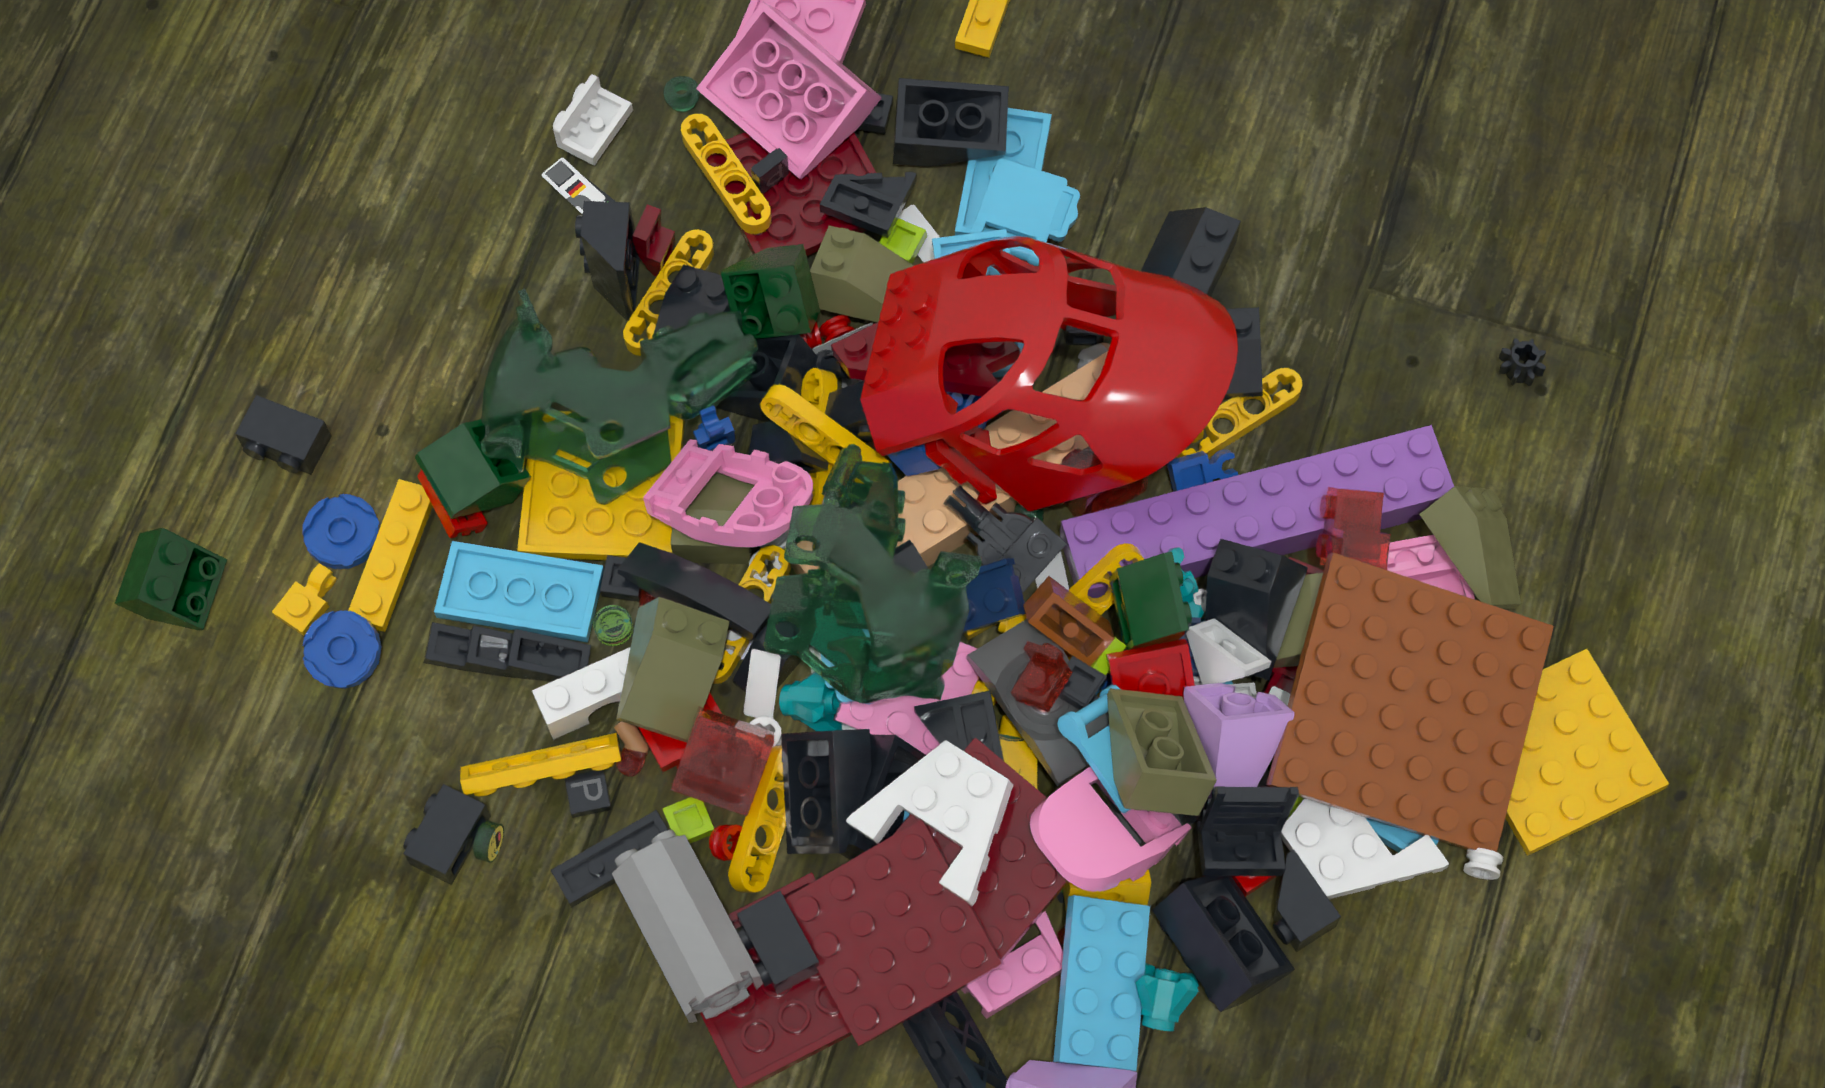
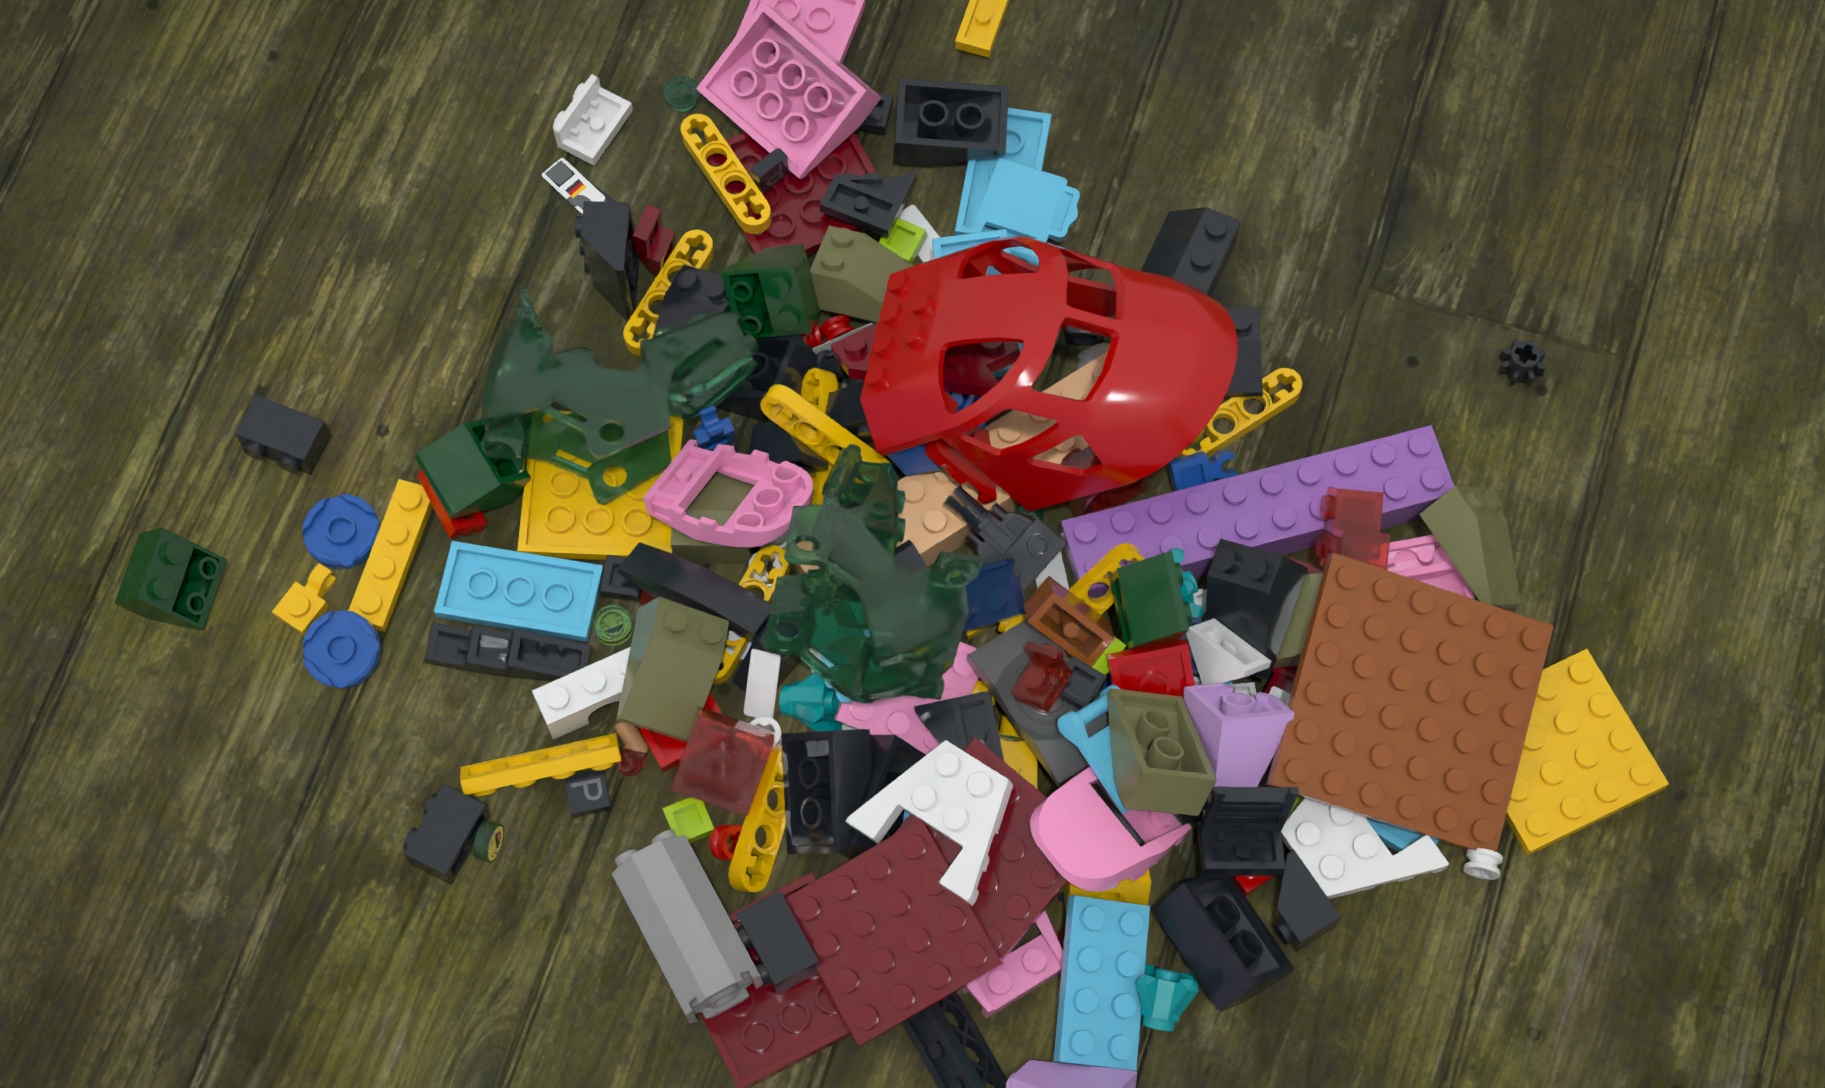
black plate [551,810,668,908] -> none

